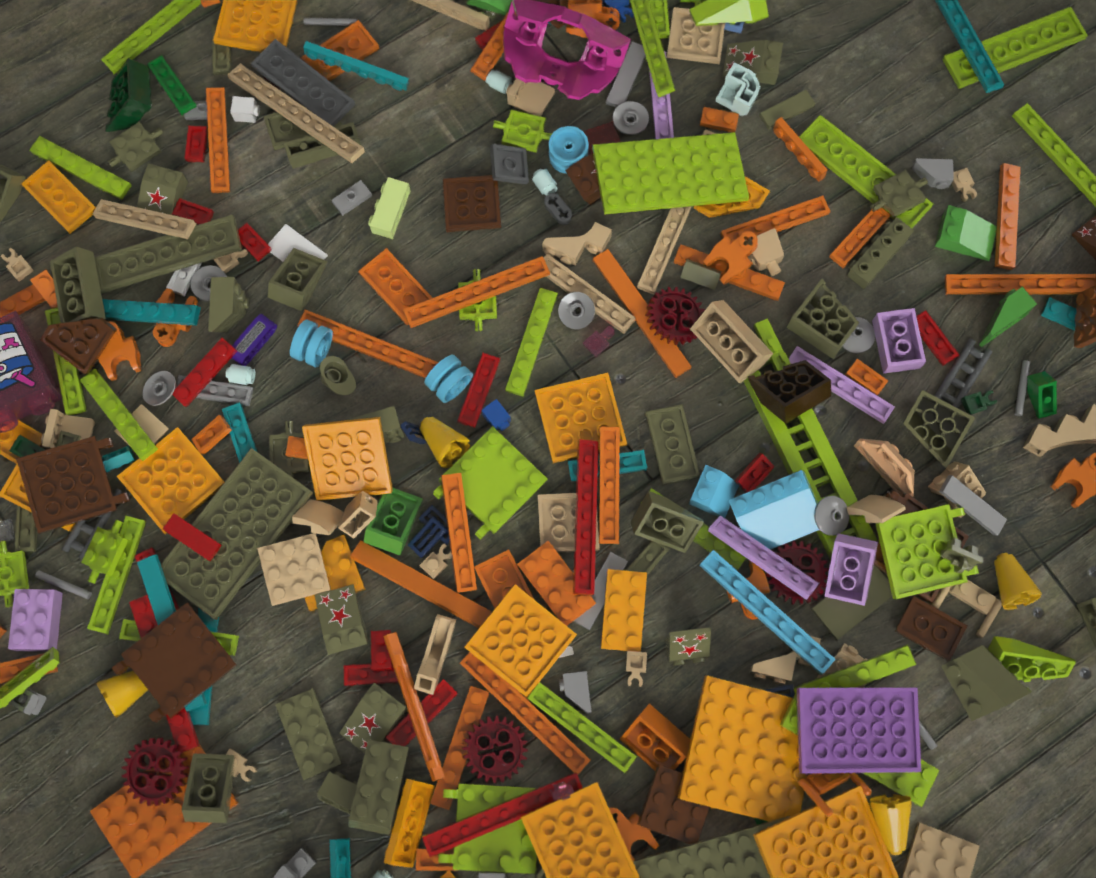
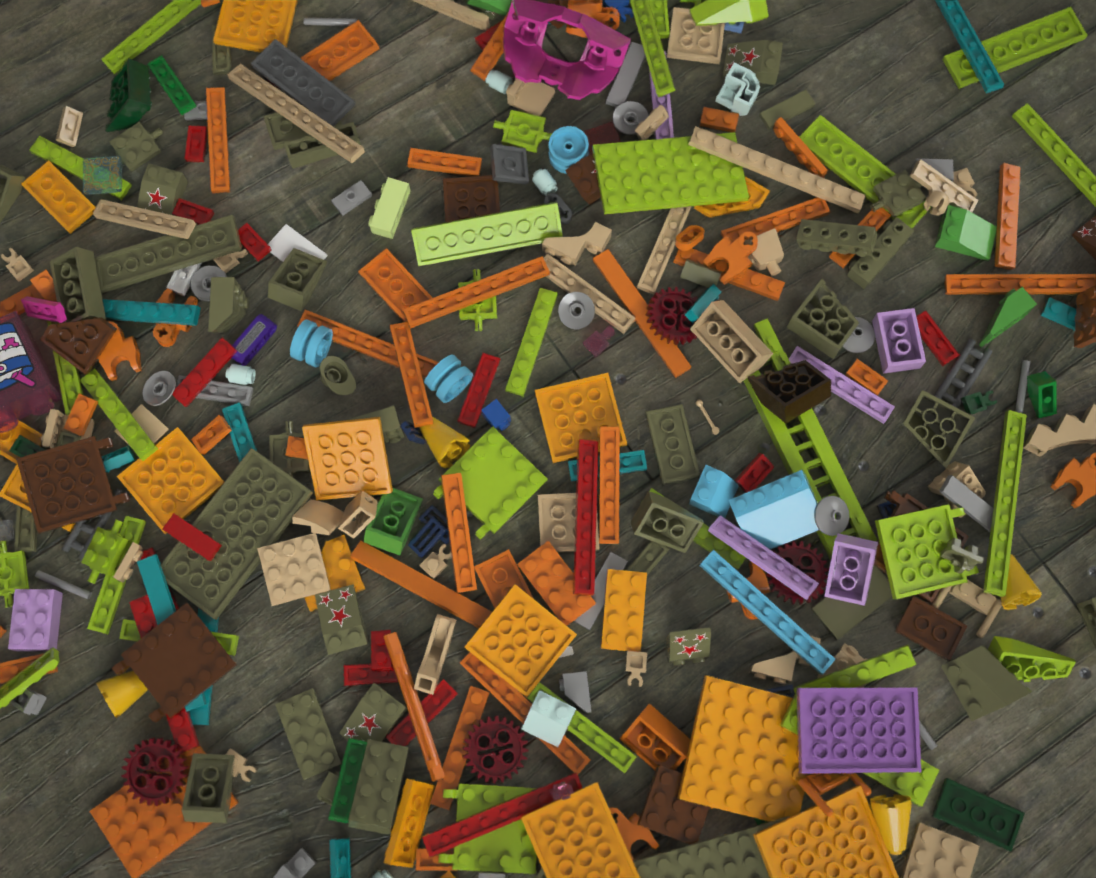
white brick [230,96,260,123] -> none
teal plate [303,41,409,91] -> none
tan slope [847,495,906,523] -> none
light nougat wedge [854,439,915,497] -> none
none -> dark pink plate [21,296,67,323]
none -> tan plate [56,106,83,147]
none -> orange plate [63,393,99,436]
none -> clear light blue plate [83,156,122,195]
none -> tan plate [113,542,143,583]
none -> green tile [328,738,367,824]
none -> orange plate [390,322,433,428]
none -> orange plate [407,148,482,177]
none -> lime plate [411,202,563,266]
none -> light aqua slope [522,690,576,747]
none -> tan plate [635,104,669,140]
none -> orange plate [675,225,705,251]
none -> teal piece [684,284,721,323]
none -> tan plate [688,126,865,213]
none -> tan hinge [696,399,719,435]
none -> olive brick [796,219,877,257]
none -> tan plate [910,159,978,216]
none -> dark green tile [931,778,1025,852]
none -> lime plate [983,410,1027,597]

